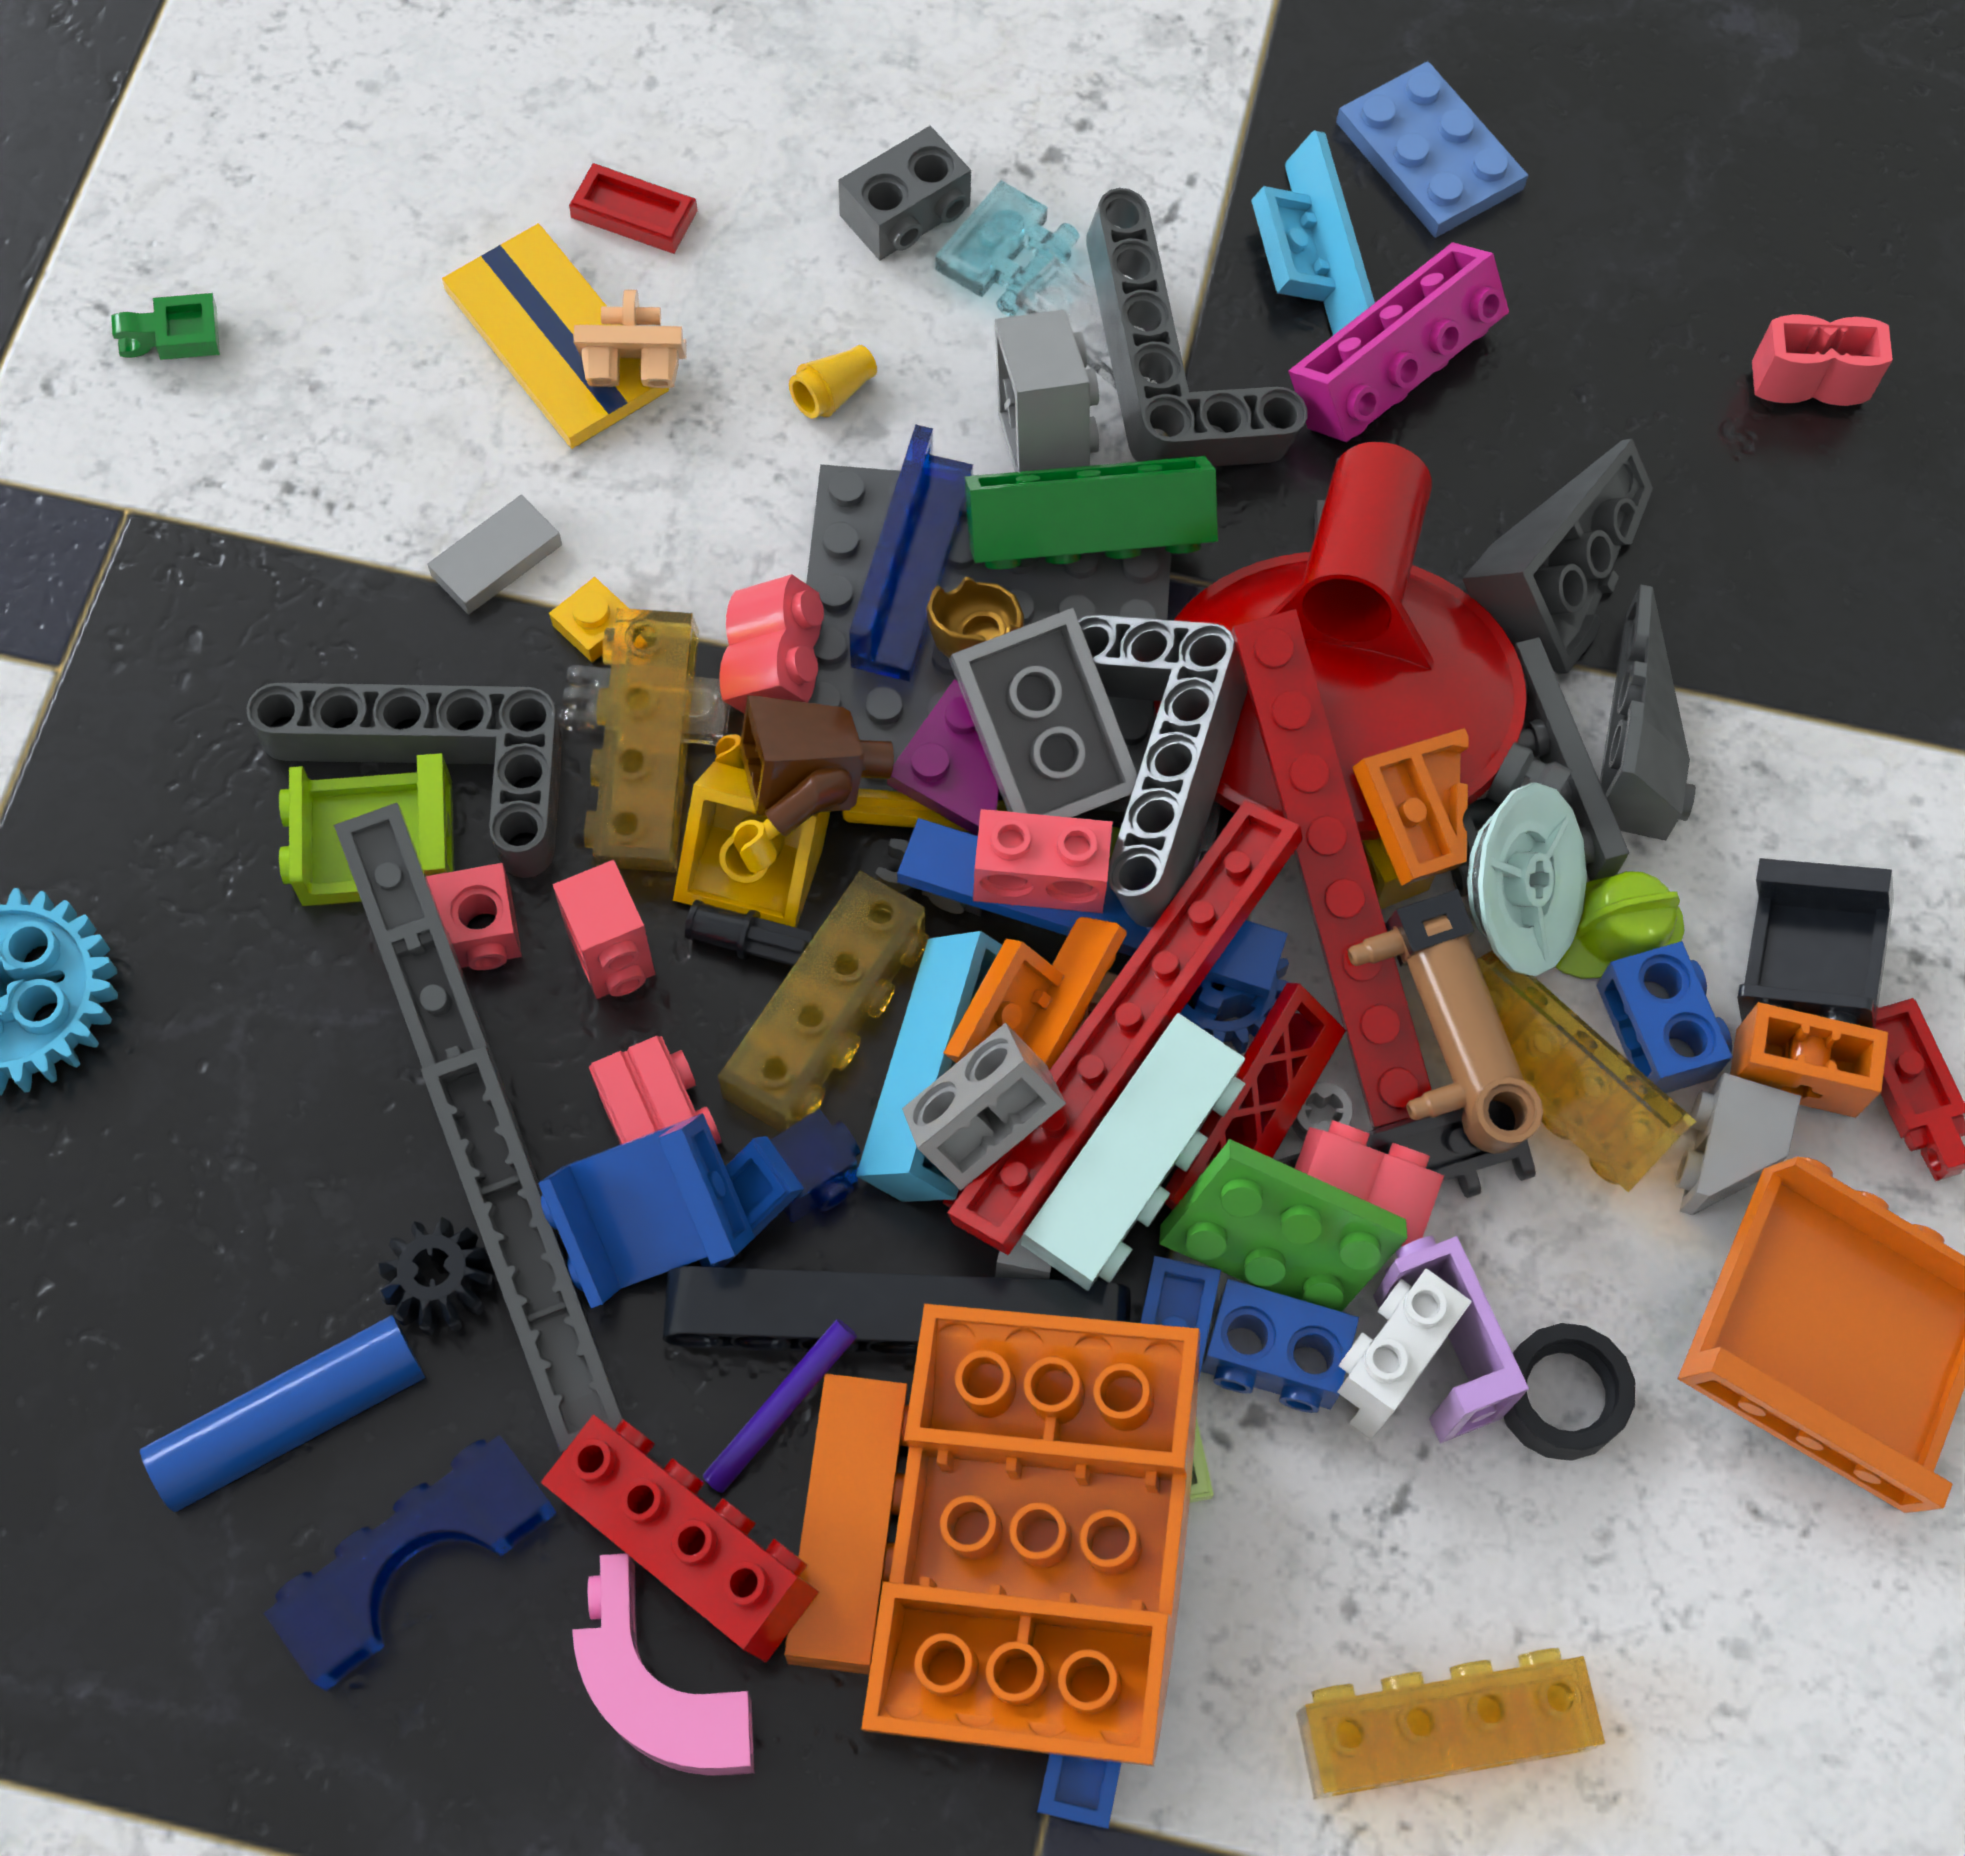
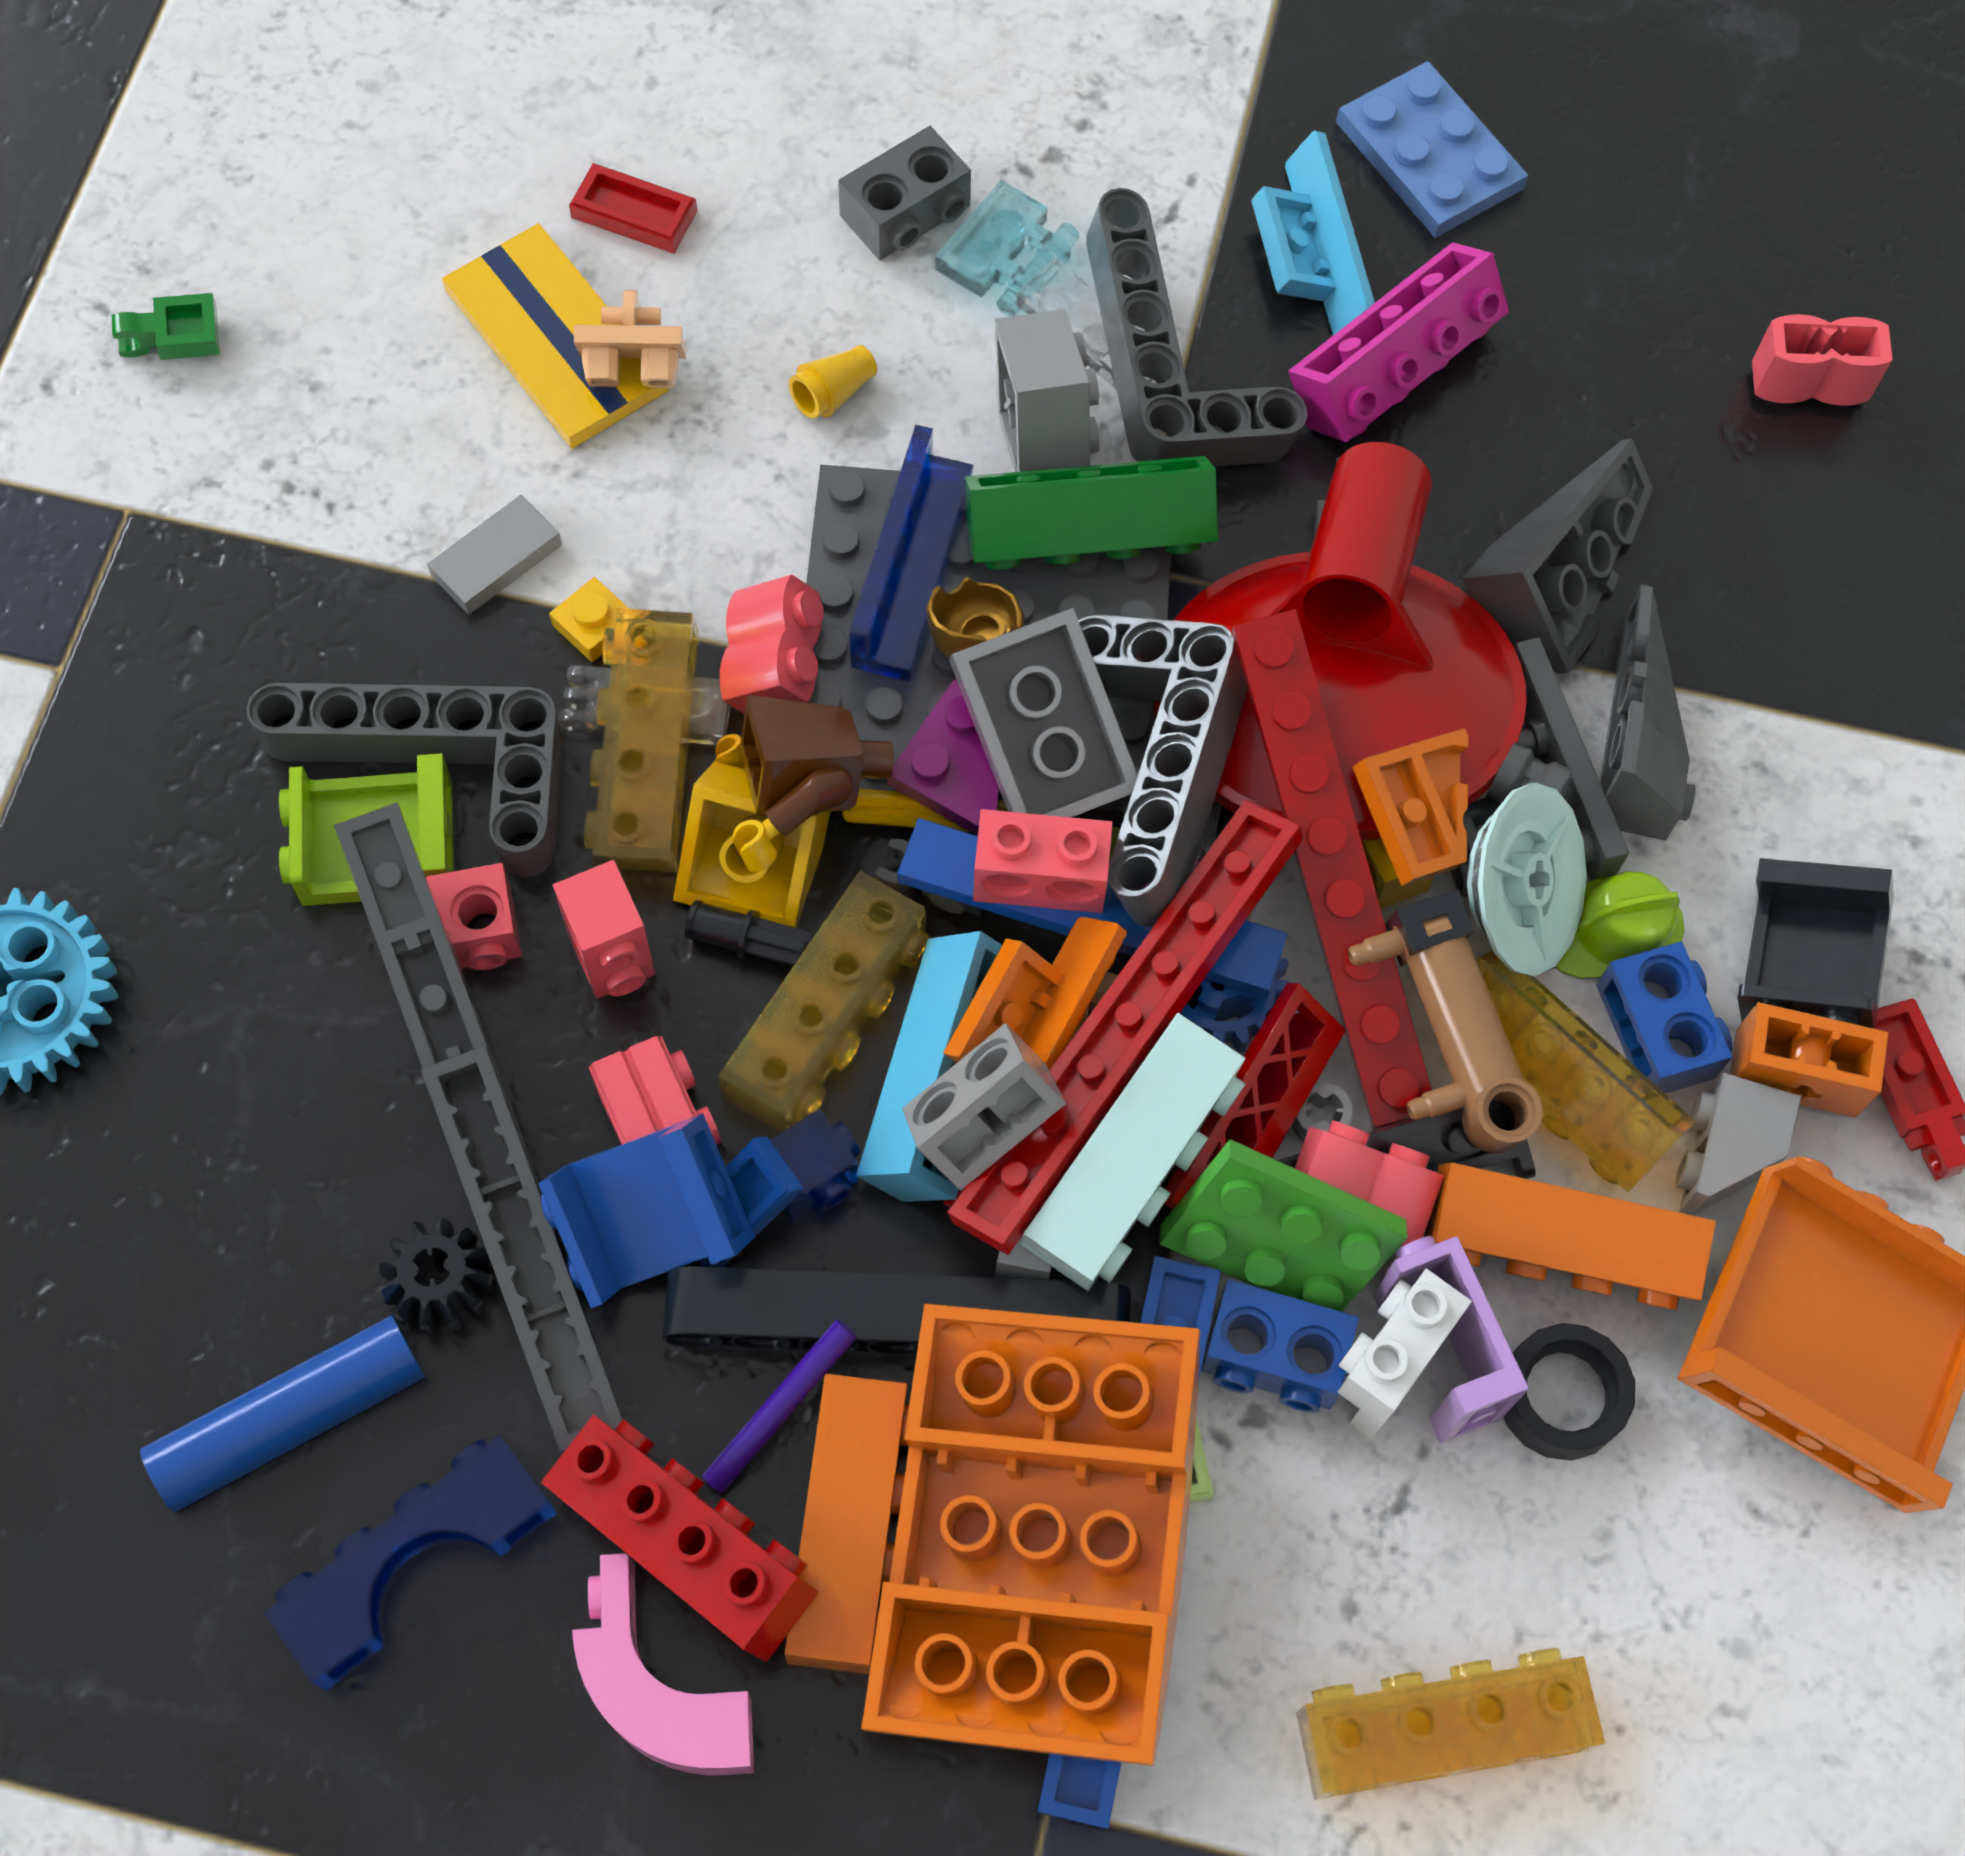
none -> orange brick [1424,1162,1716,1311]

